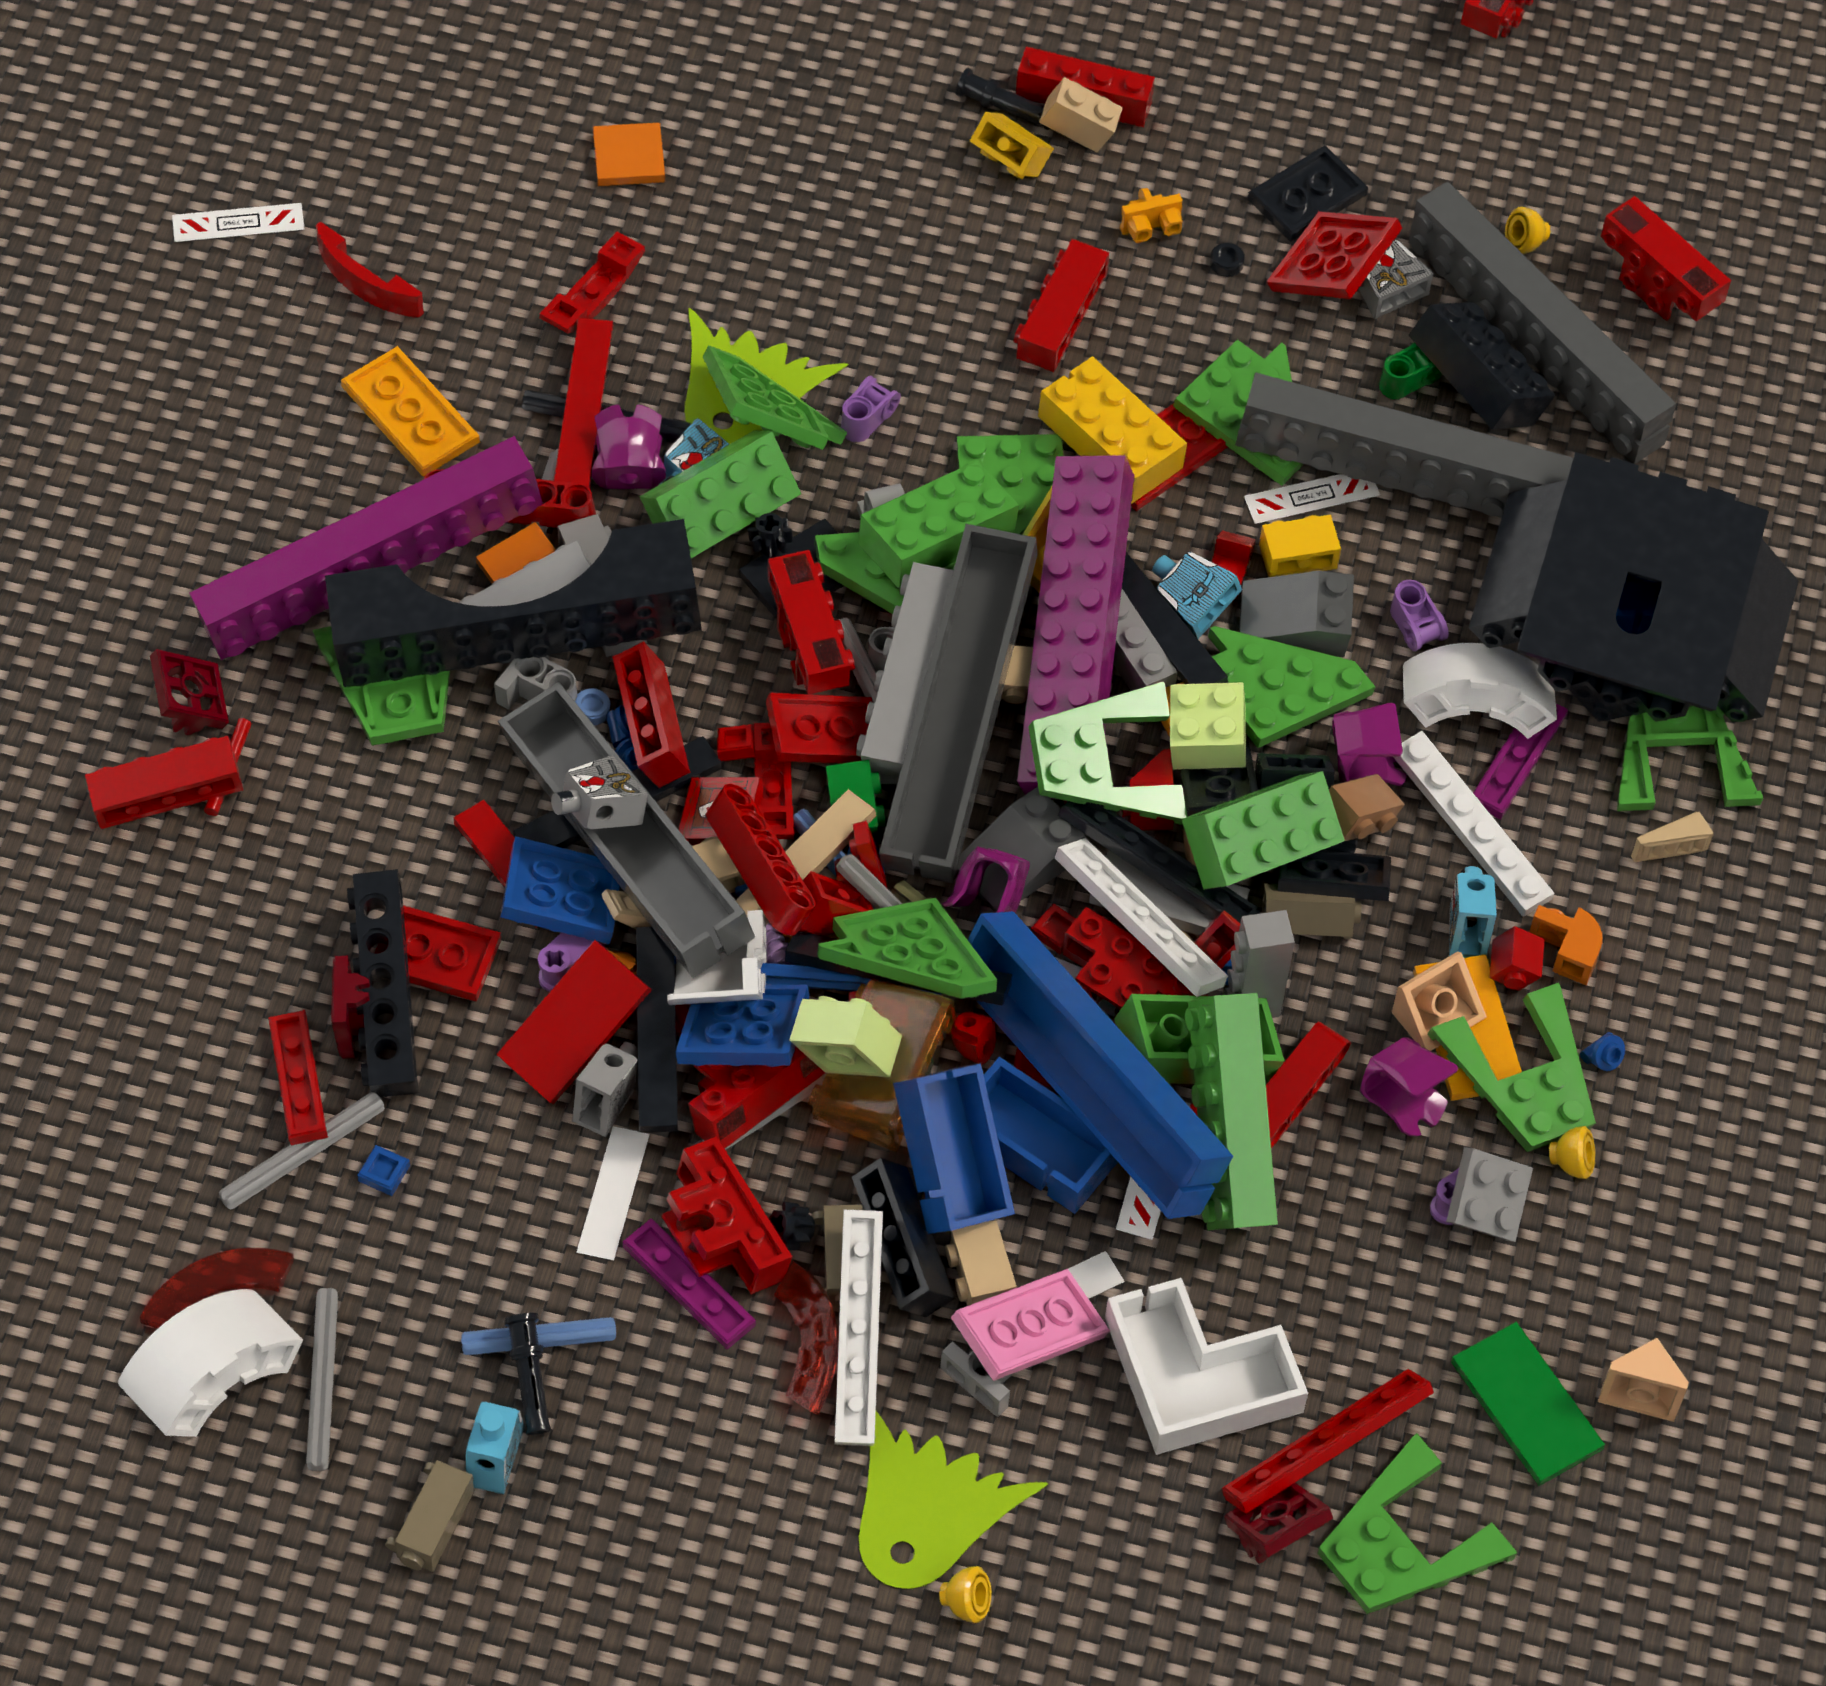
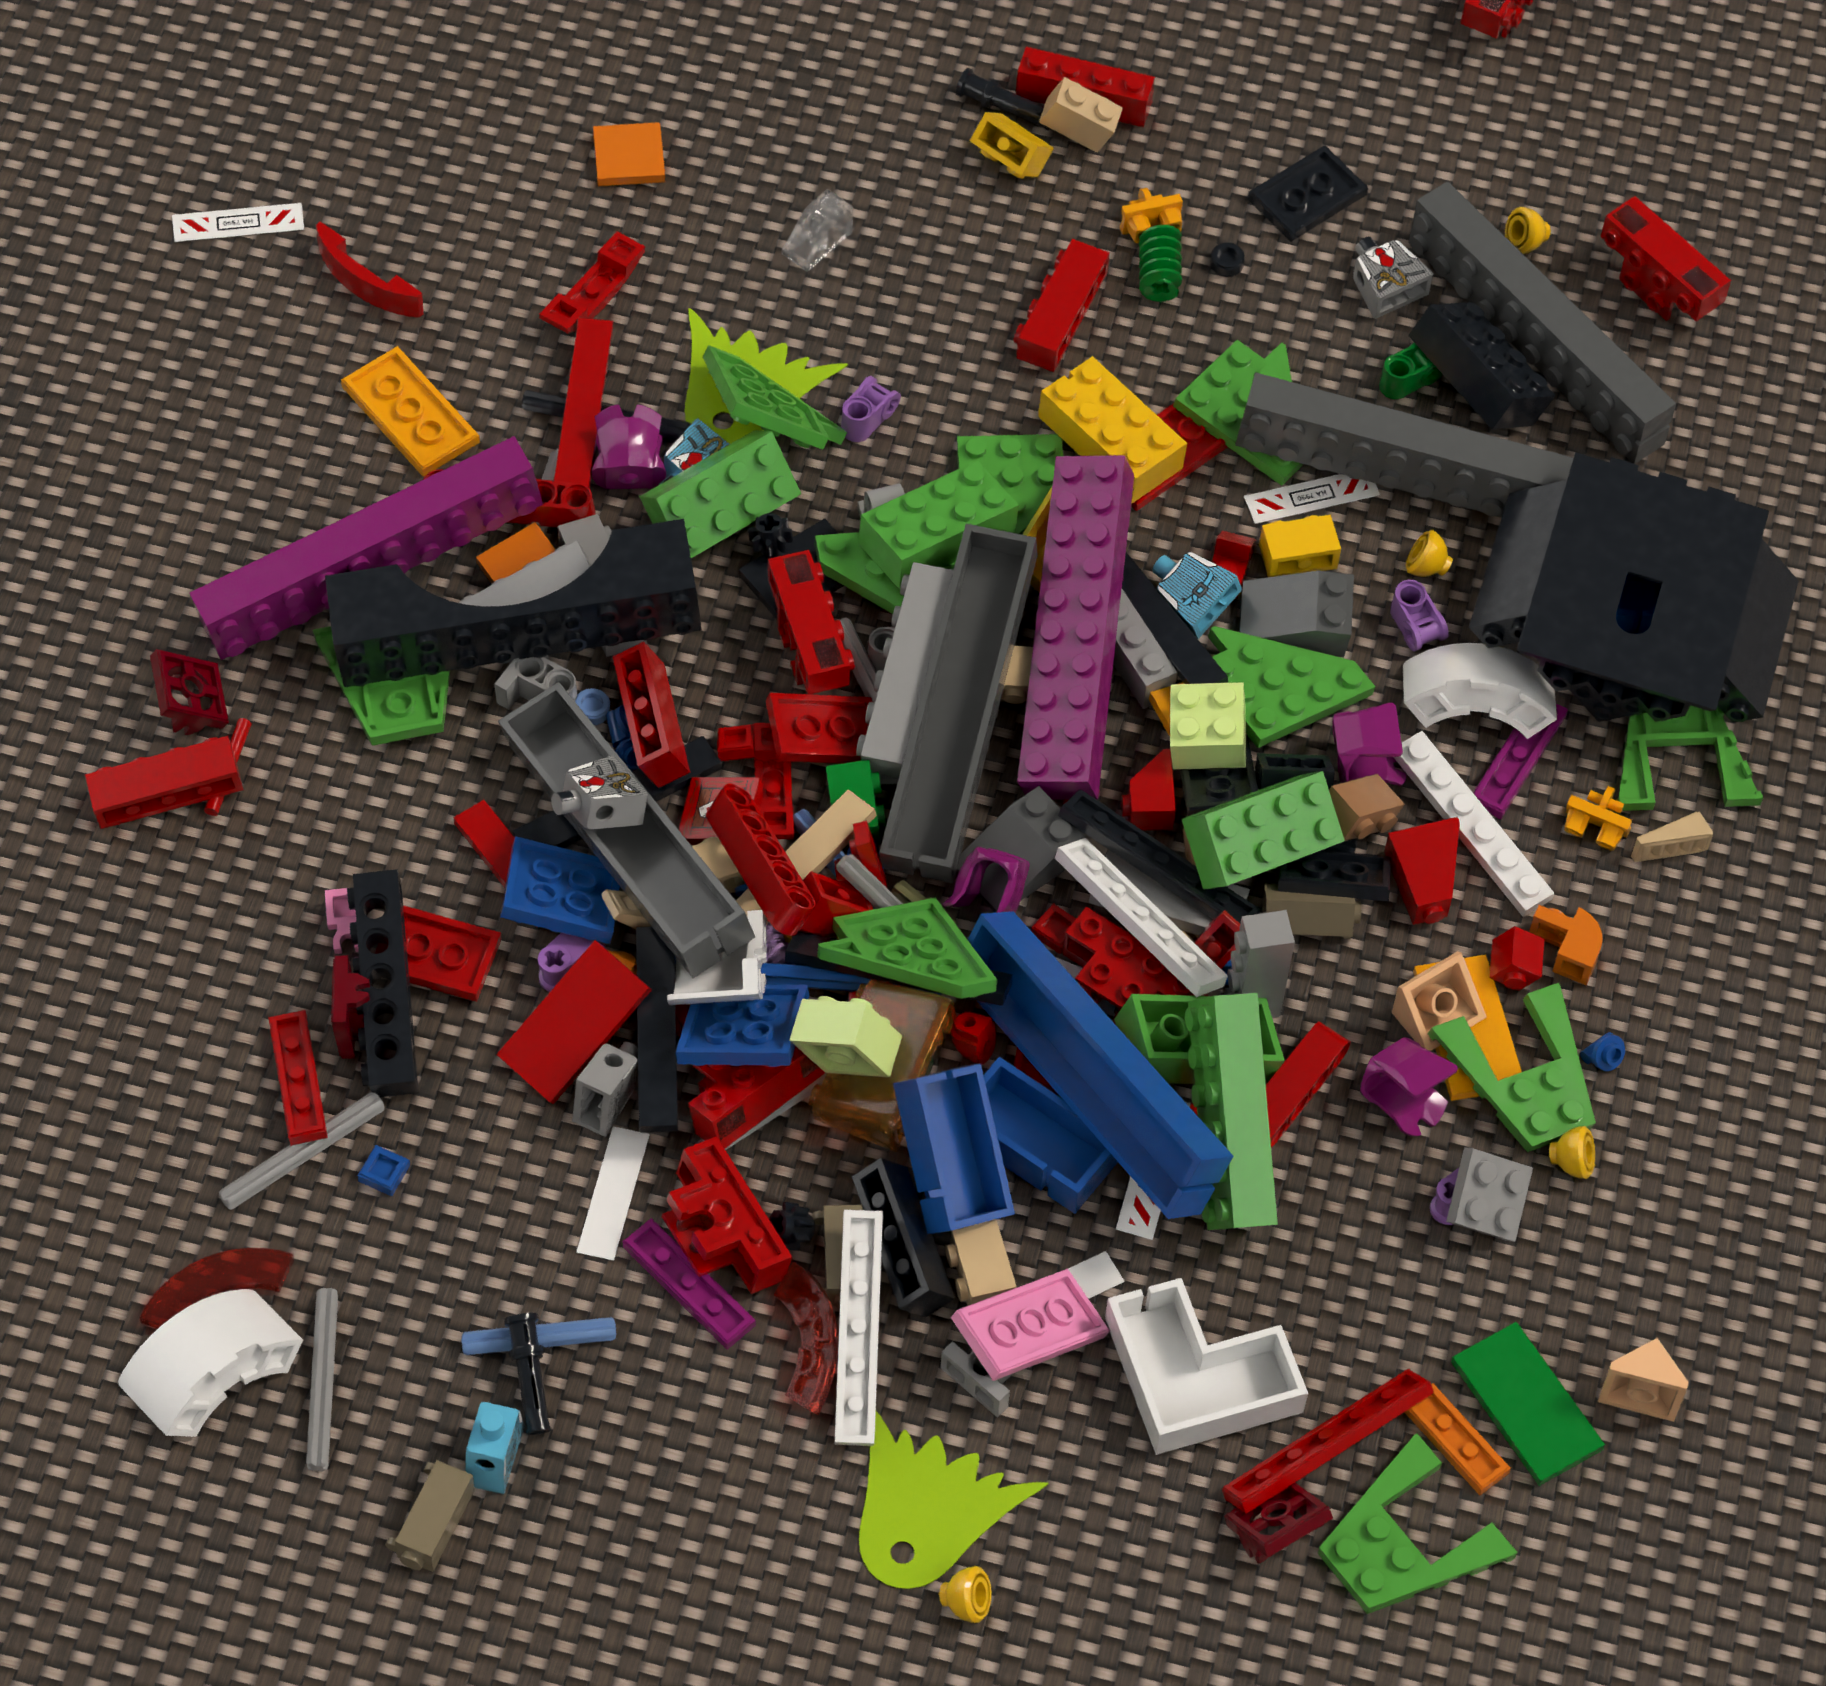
wing [1028,682,1187,824] -> none
red plate [1266,212,1402,299] -> none
medium azure torso [1449,866,1497,958] -> none
none -> bright pink plate [325,888,359,954]
none -> clear slope [782,189,853,272]
none -> green piece [1139,225,1182,302]
none -> red slope [1384,817,1460,925]
none -> orange tile [1404,1383,1511,1495]
none -> yellow brick [1406,530,1453,577]
none -> light orange hips [1564,786,1632,851]

